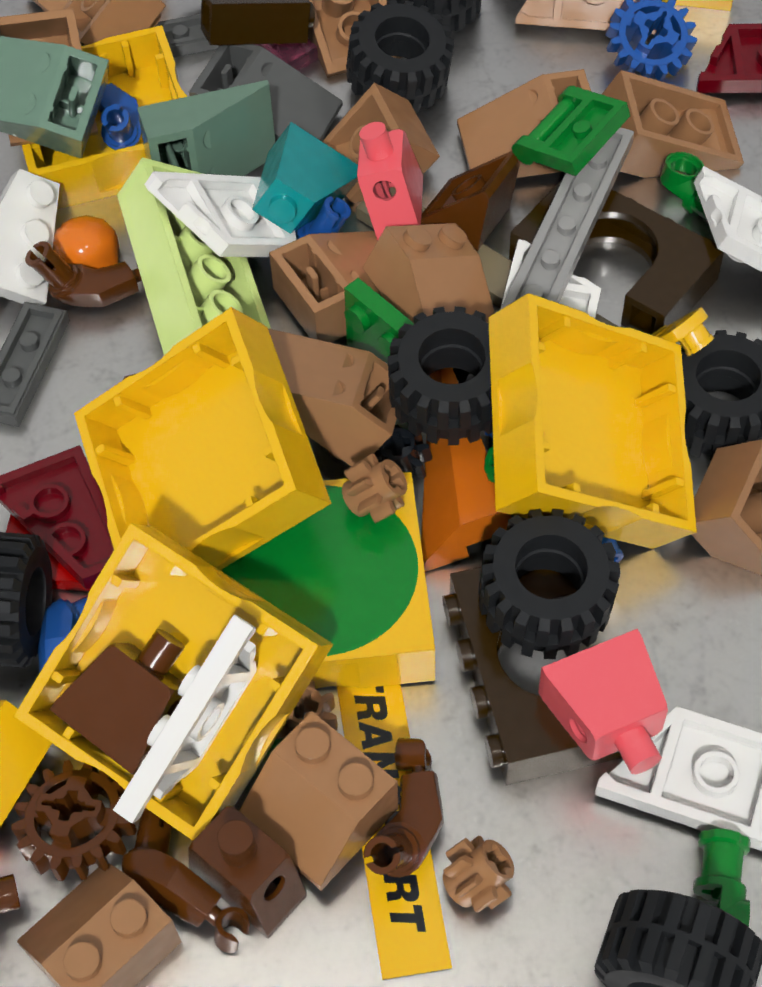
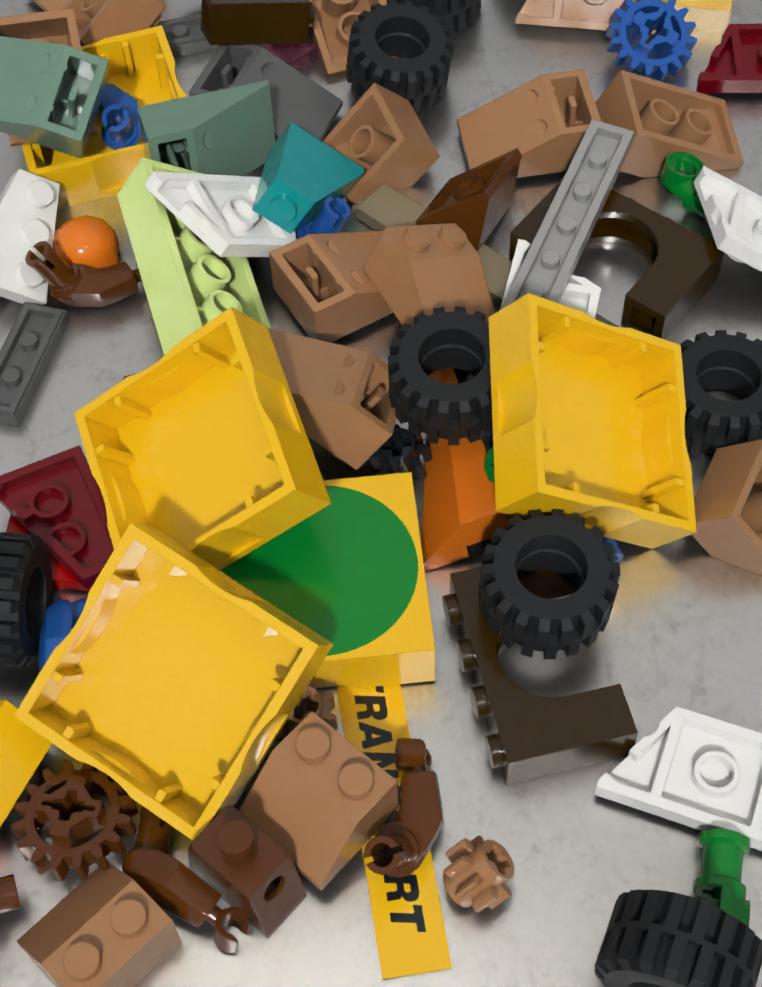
reddish brown torso [49,629,185,775] -> none
white wing [113,615,257,823] -> none
medium nougat gear [342,453,407,523] -> none
green wing [344,278,414,363] -> none
coral torso [357,122,423,240] -> none
green plate [512,86,630,176] -> none
coral torso [538,629,668,774] -> none
yellow piece [651,307,714,356] -> none

